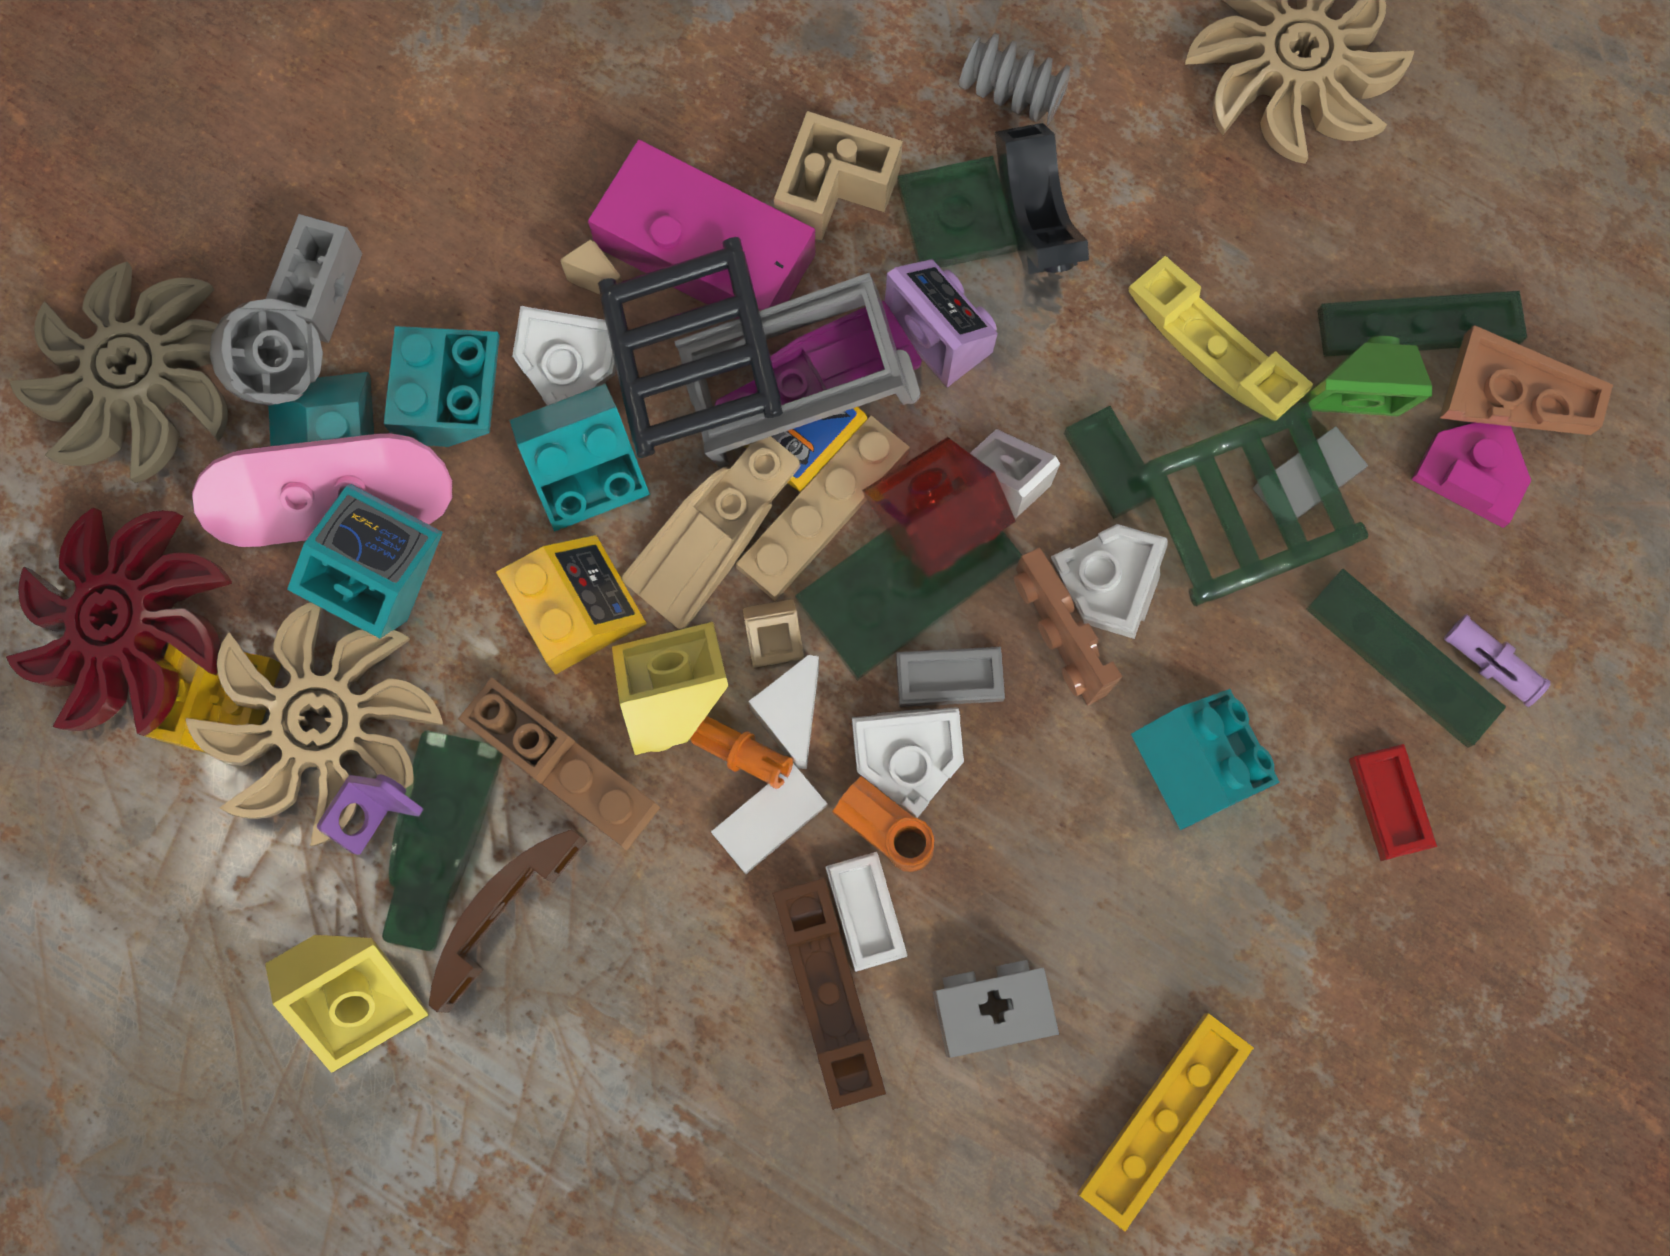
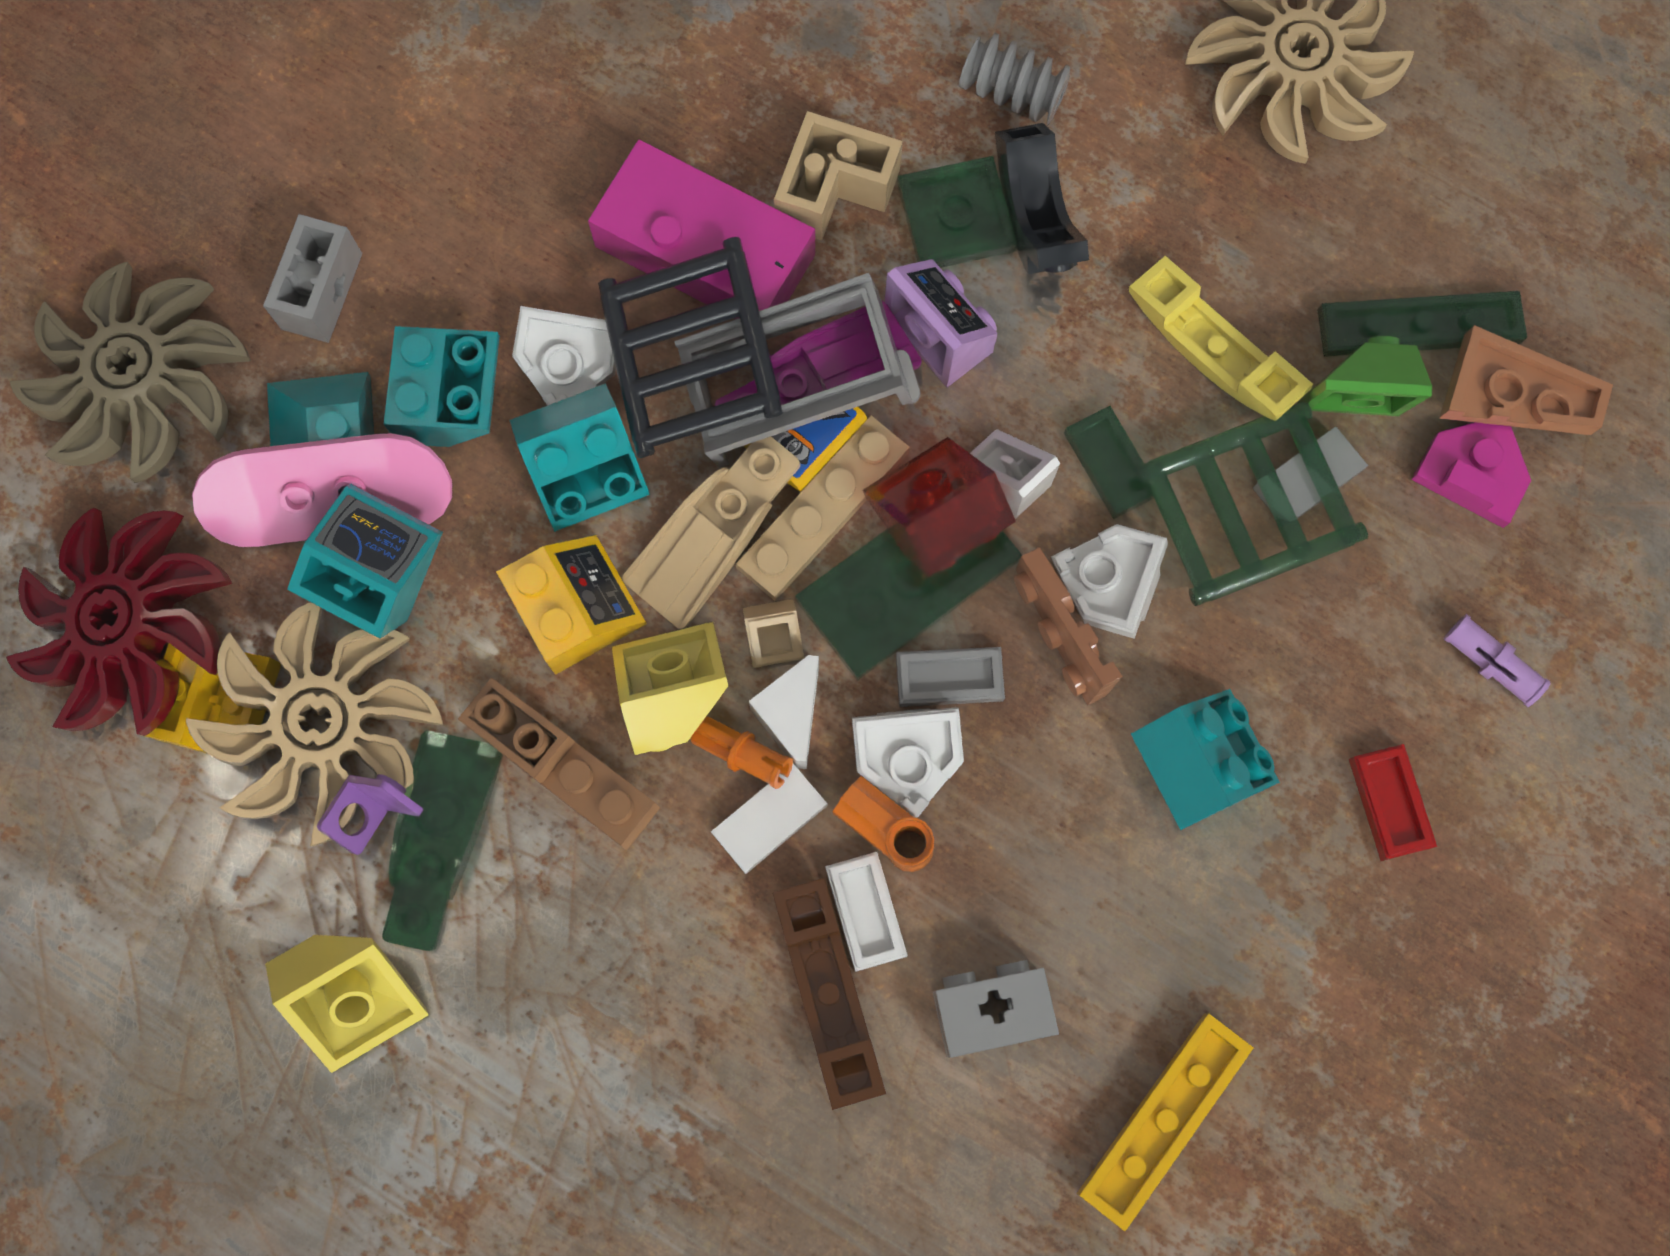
light grey cylinder [209,298,323,406] -> none
reddish brown slope [429,829,587,1013] -> none
tan slope [561,239,622,294] -> none
clear green tile [1306,568,1506,748] -> none

